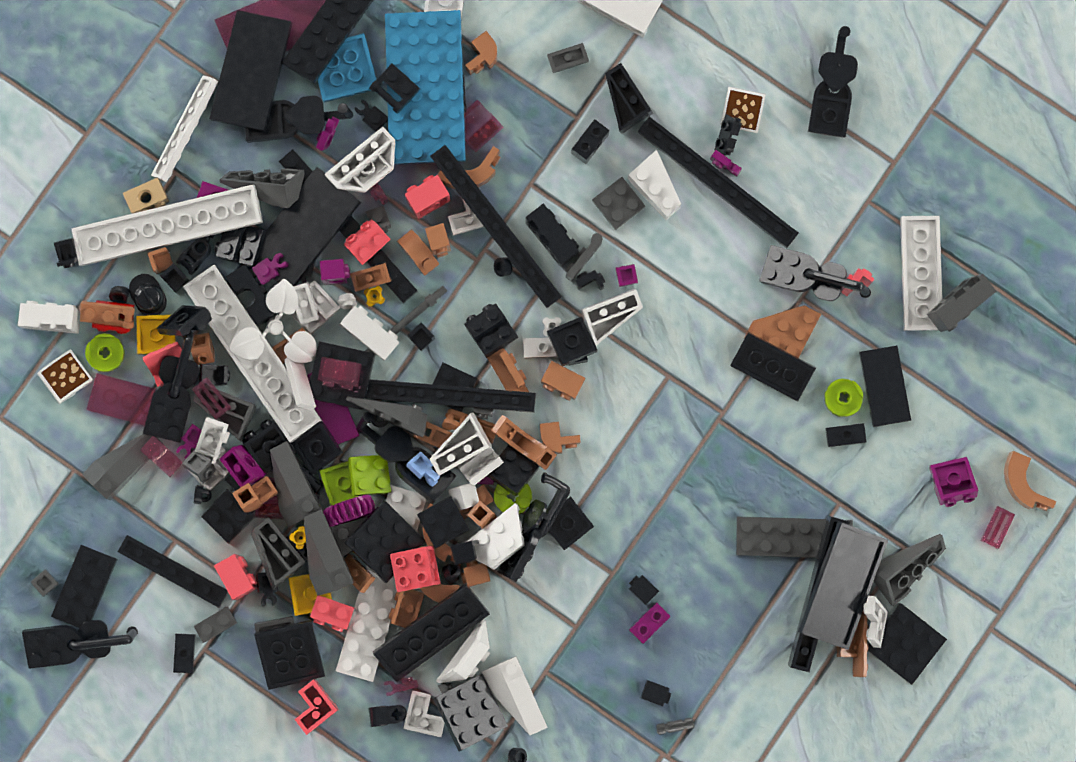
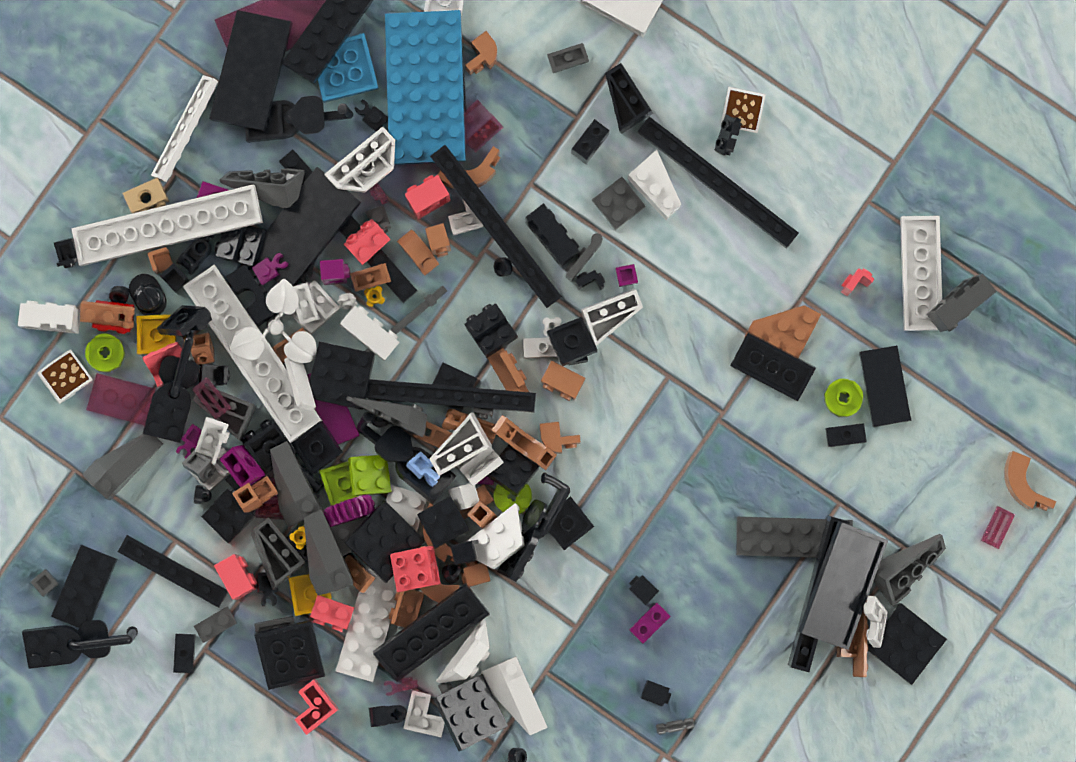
clear pink slope [140,436,183,477] -> none
magenta plate [316,117,340,151] -> none
clear pink brick [318,357,362,390] -> none
black plate [369,63,421,114] -> none
black panel [407,322,435,352] -> none
magenta plate [710,150,742,177] -> none
plate [759,245,871,301] -> none
black plate [807,26,858,138] -> none
magenta plate [929,457,978,507] -> none

